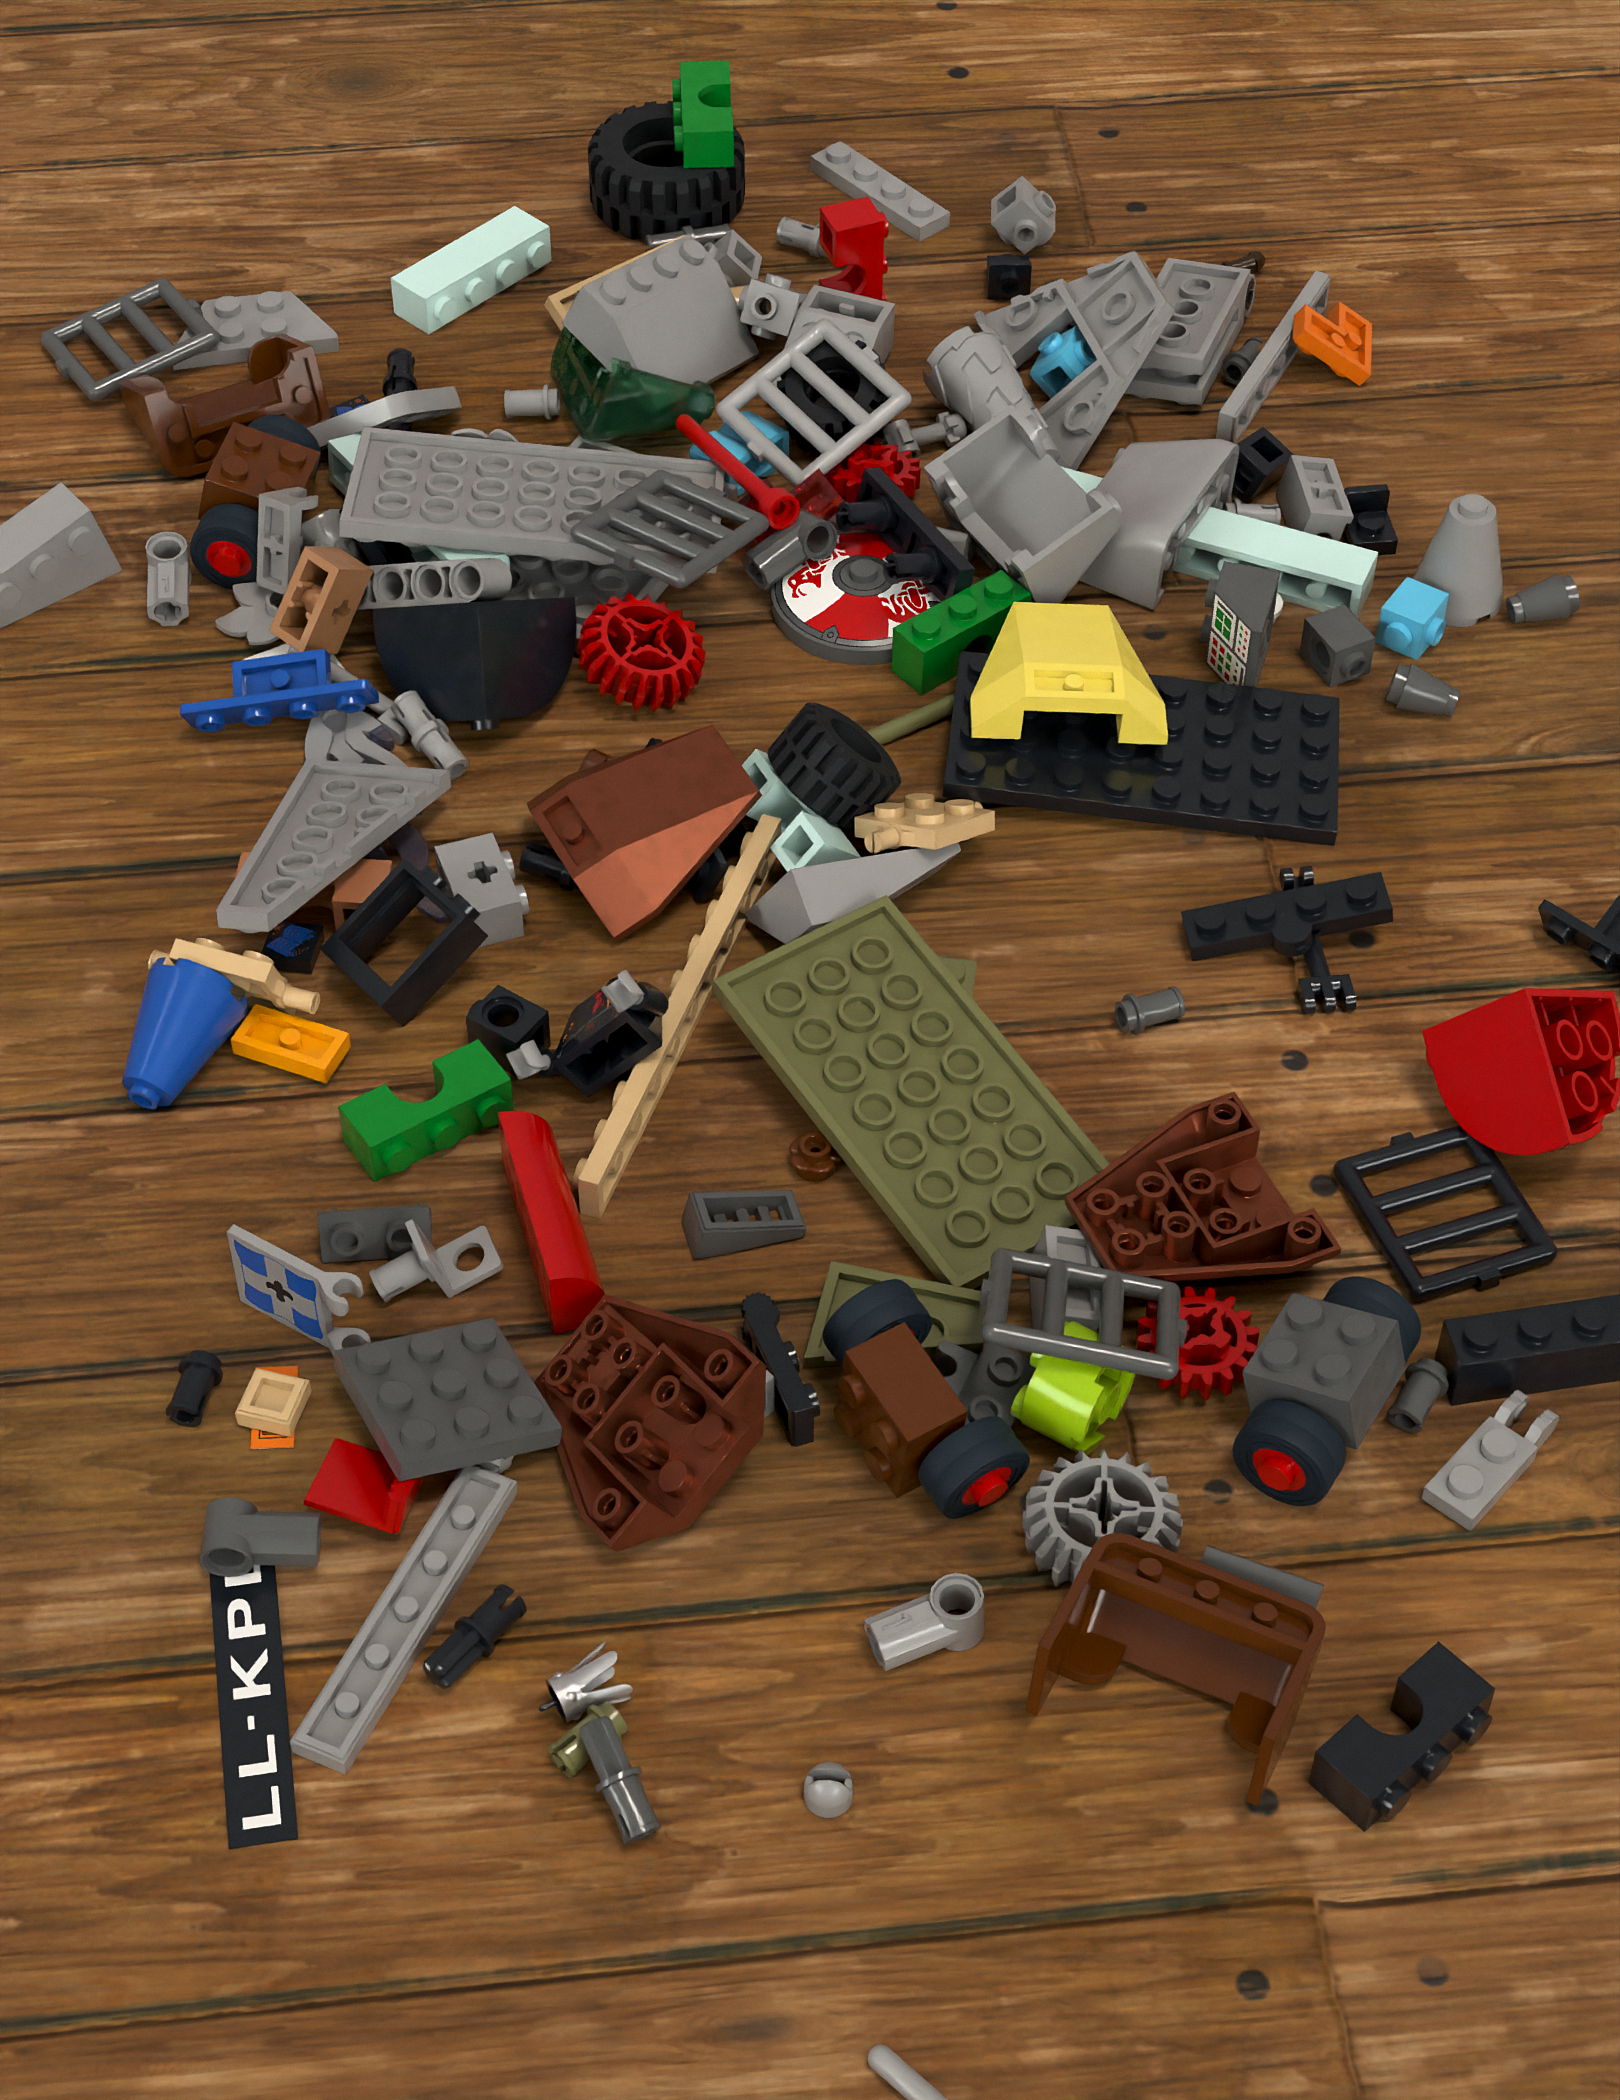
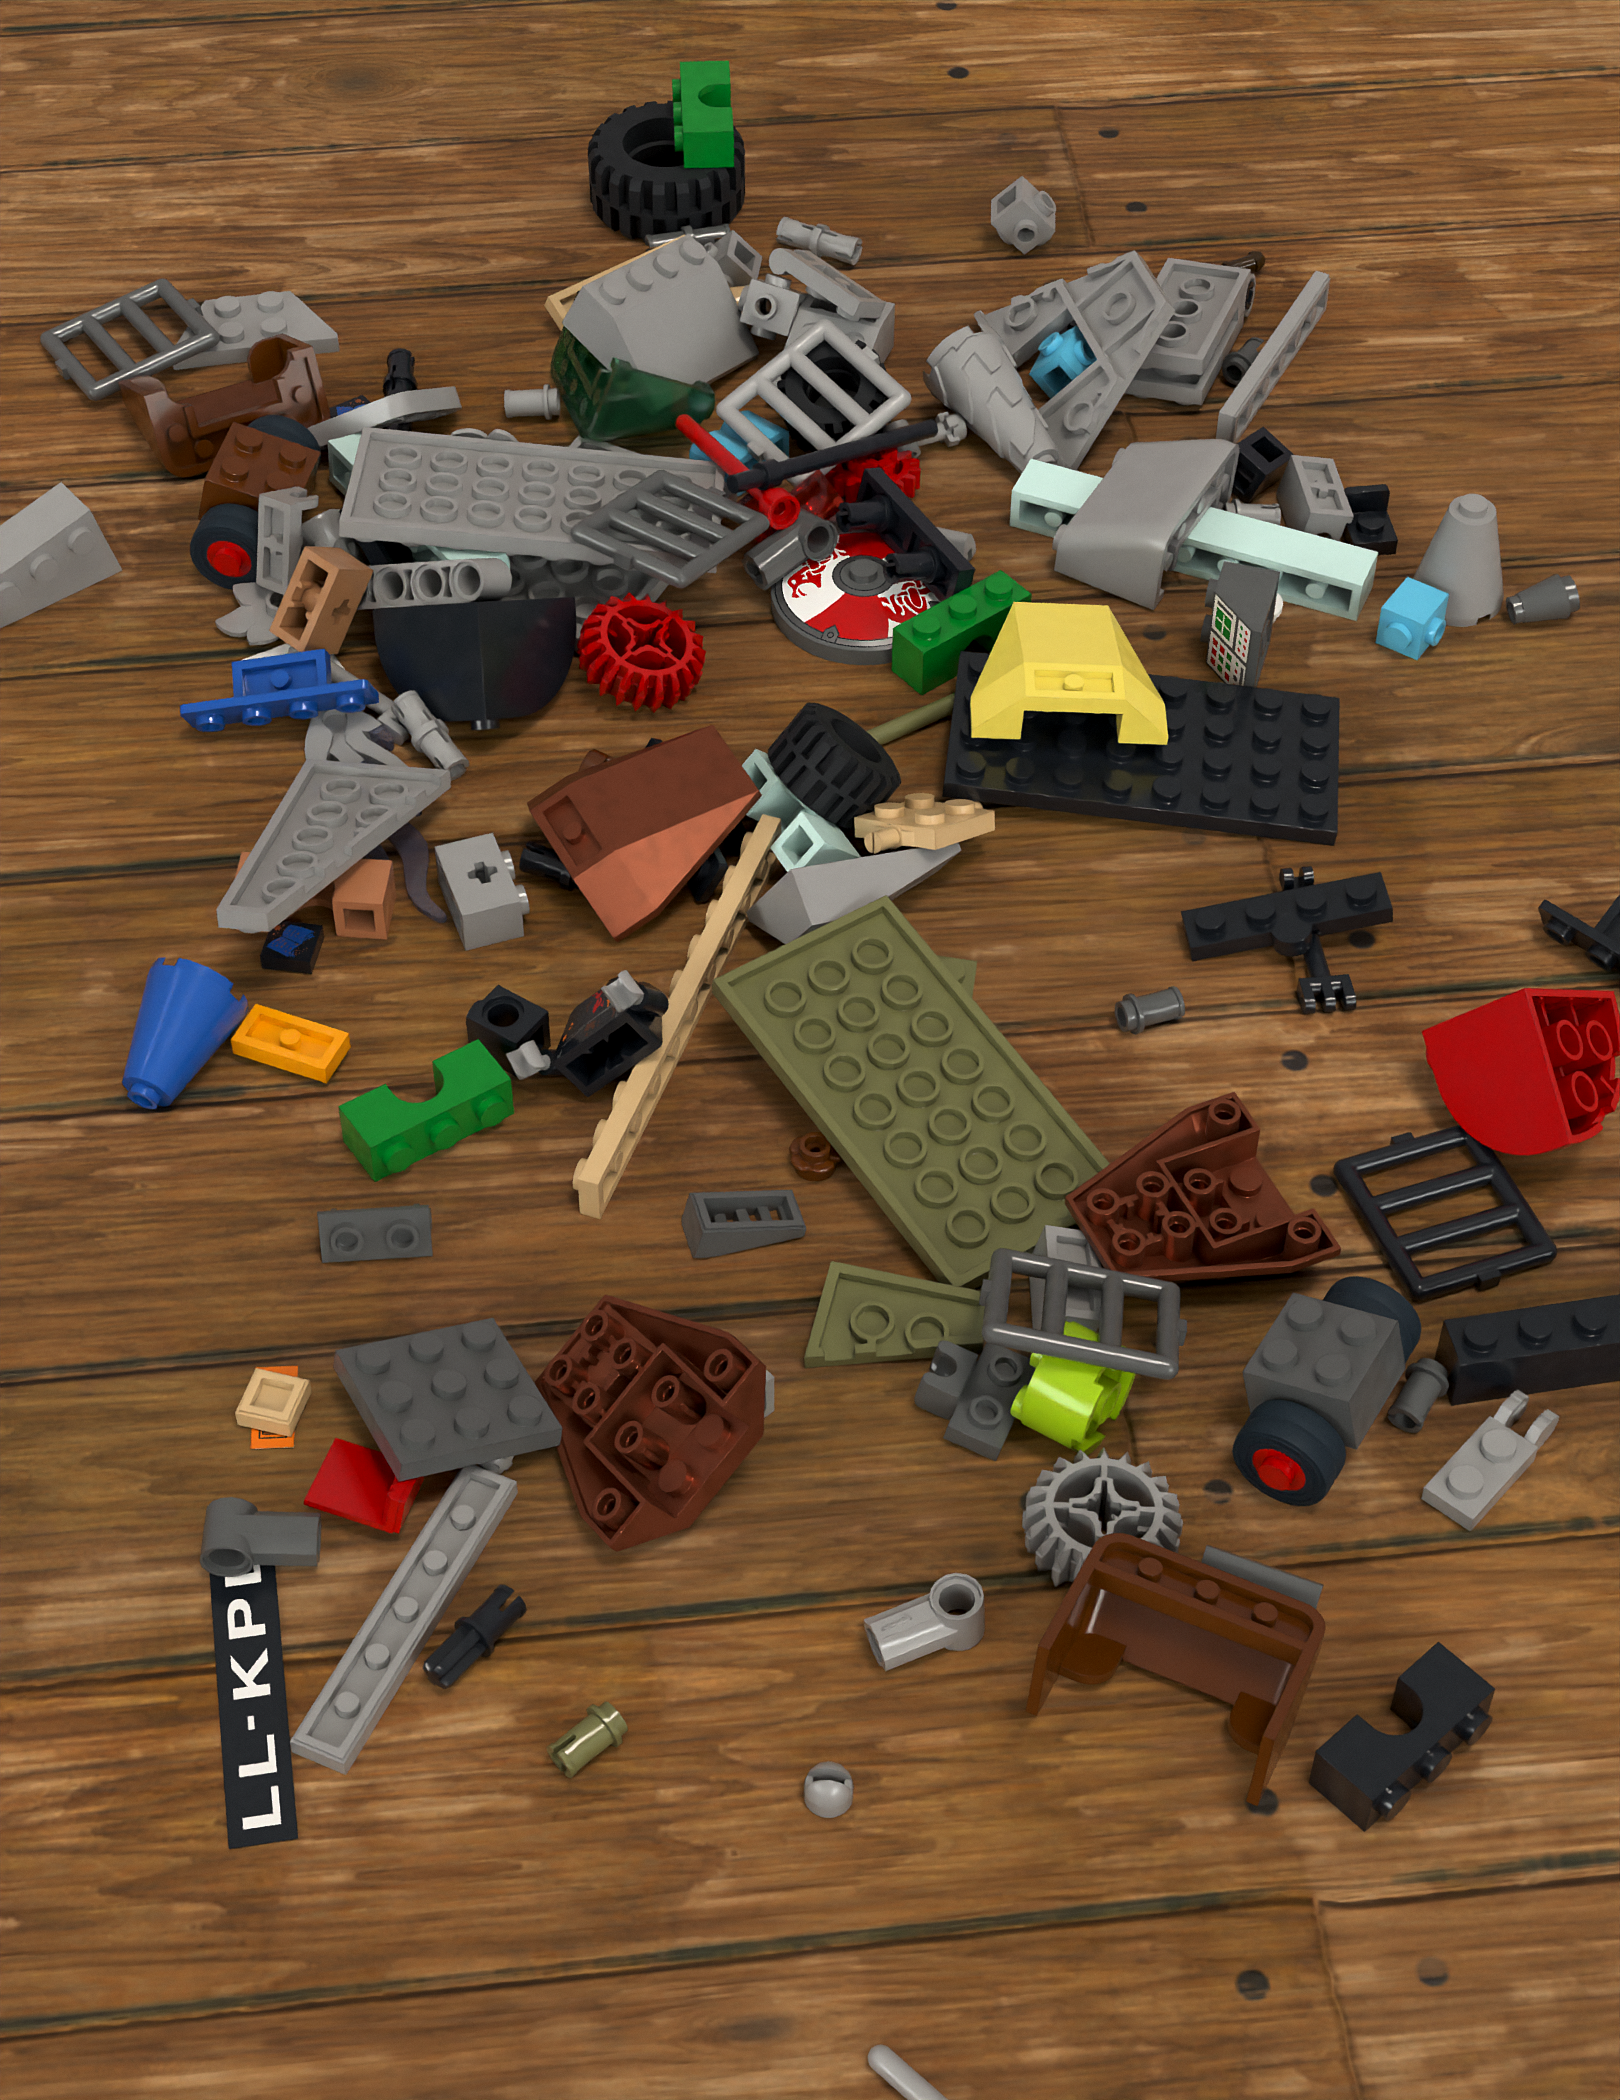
light grey piece [145,531,192,626] -> none
tan plate [148,938,320,1015] -> none
black pin [166,1350,223,1427] -> none
light grey flag [227,1224,371,1357] -> none
black window [319,858,488,1027] -> none
light grey bracket [369,1219,504,1303] -> none
light aqua brick [391,206,552,335] -> none
red brick [498,1111,605,1335] -> none
flat silver piece [539,1640,633,1724] -> none
dark grey axle [579,1716,662,1844] -> none
black hinge [741,1292,820,1447] -> none
light grey plate [810,141,950,242] -> none
red arch [819,197,889,302] -> none
brick [822,1279,1030,1519] -> none
light grey windscreen [924,404,1123,604] -> none
black bracket [986,254,1032,300] -> none
red gear [1136,1286,1260,1400] -> none
orange plate [1293,301,1372,386] -> none
dark grey brick [1299,604,1376,687] -> none
dark grey cone [1385,663,1461,717] -> none
none -> black bar [727,419,938,494]
none -> light grey plate [769,248,886,322]

